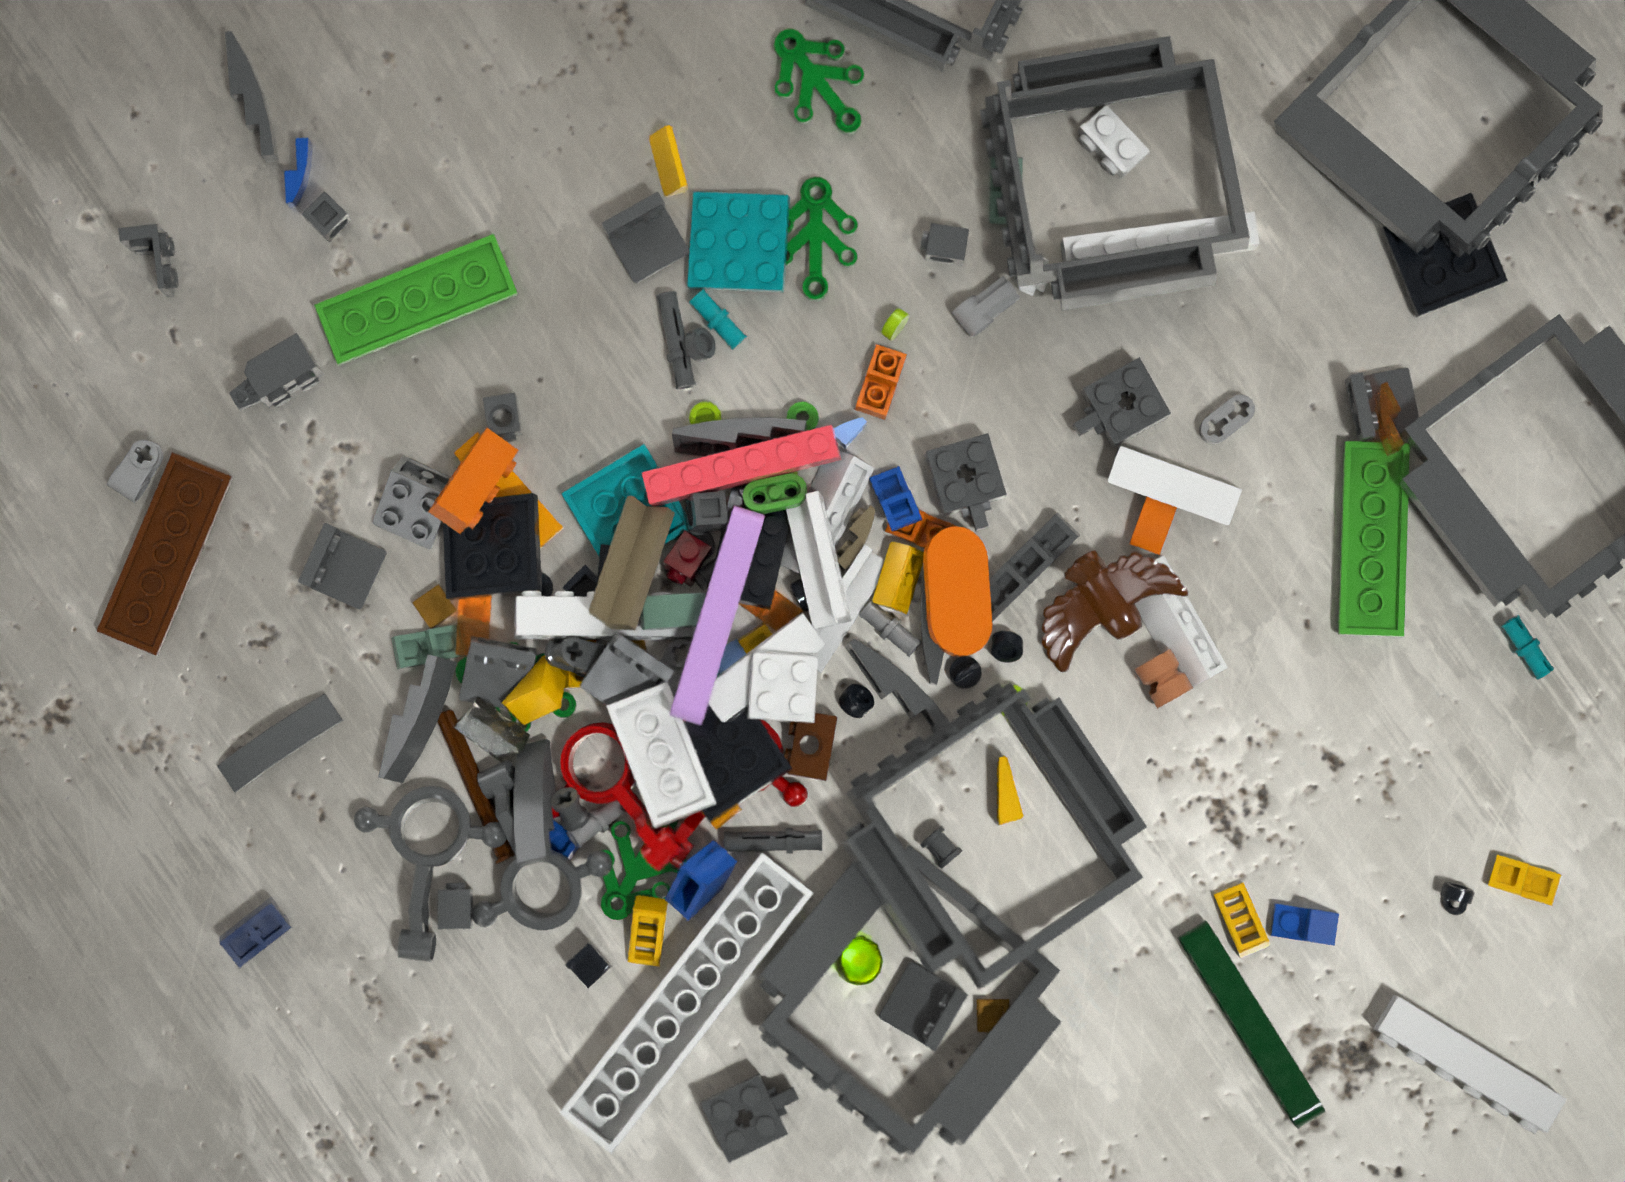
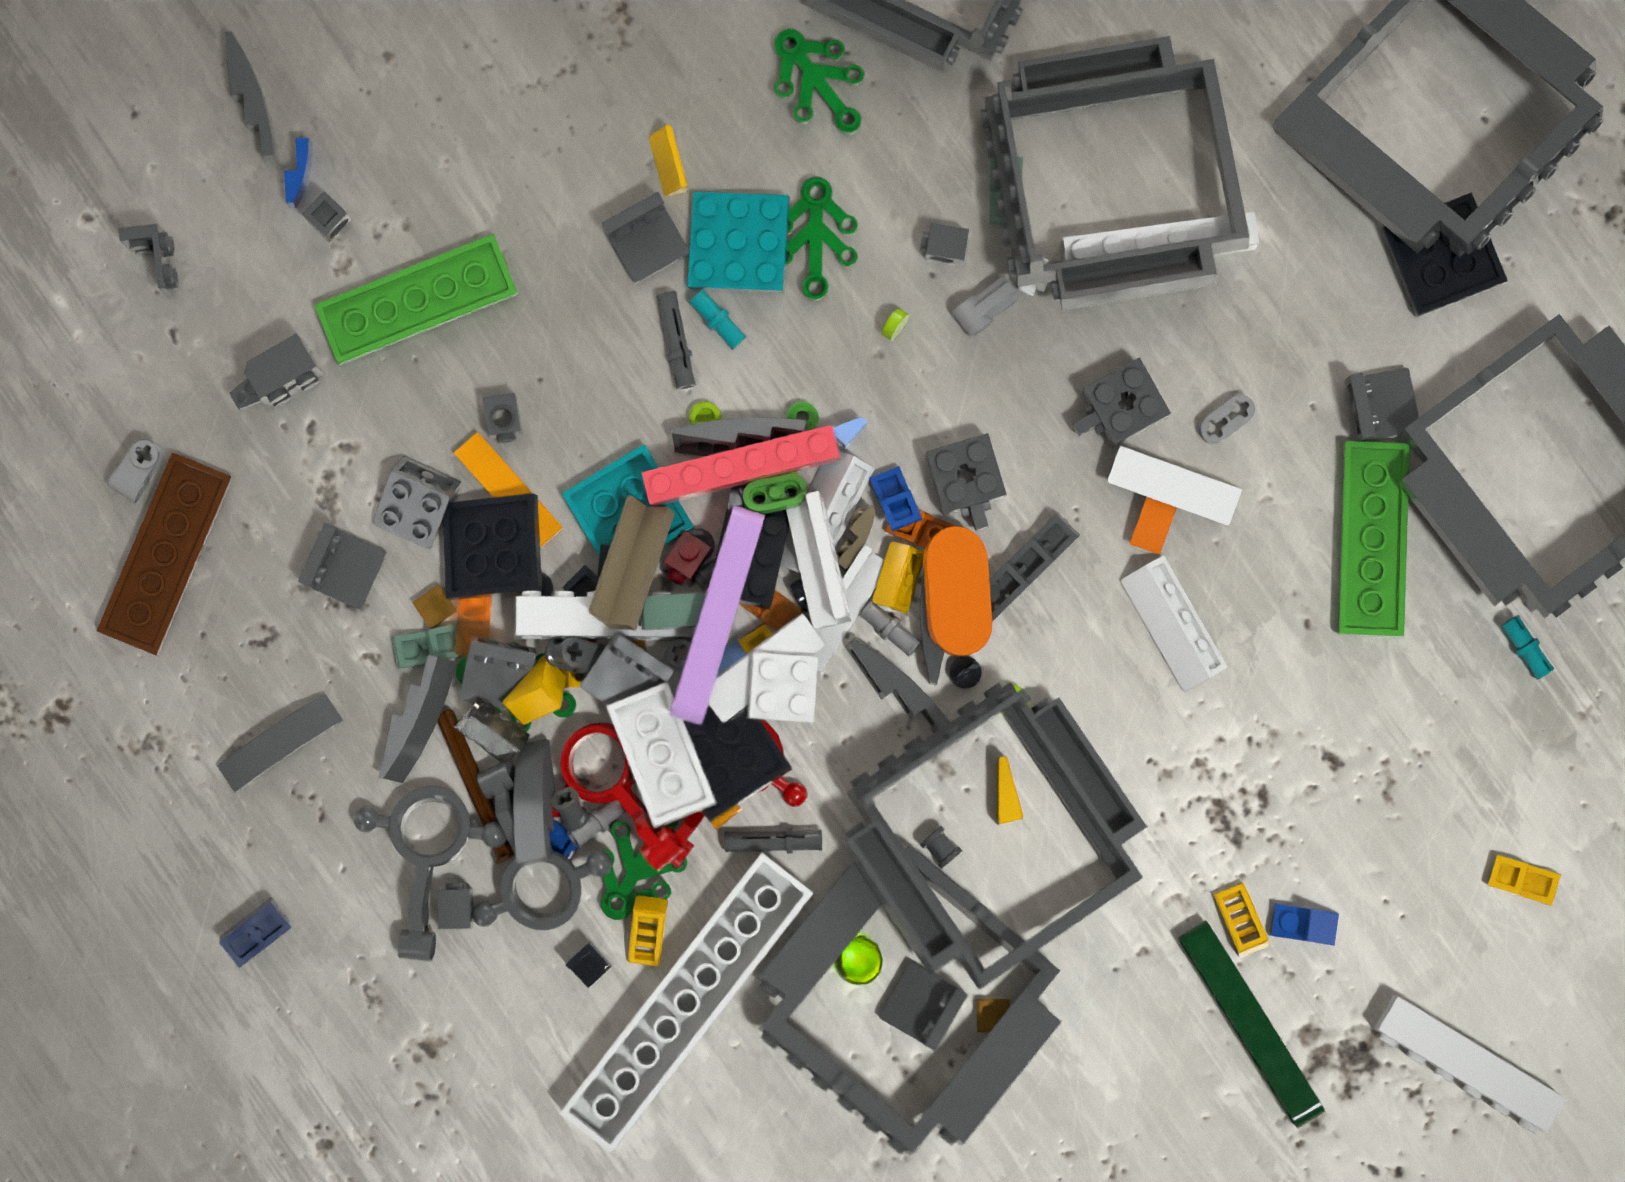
orange brick [428,428,519,534] -> none
blue torso [665,840,737,921] -> none
dark grey tile [685,328,716,362] -> none
dark grey brick [685,491,728,533] -> none
dark grey hinge [700,1073,799,1163] -> none
reddish brown brick [785,713,838,782] -> none
black tile [839,684,874,718] -> none
orange slope [855,344,907,420] -> none
black tile [991,630,1024,663] -> none
reddish brown animal [1042,550,1188,672] -> none
white bracket [1078,105,1150,179] -> none
nougat wheel [1135,649,1193,709] -> none
clear orange slope [1375,382,1404,457] -> none
black tile [1440,882,1475,916] -> none

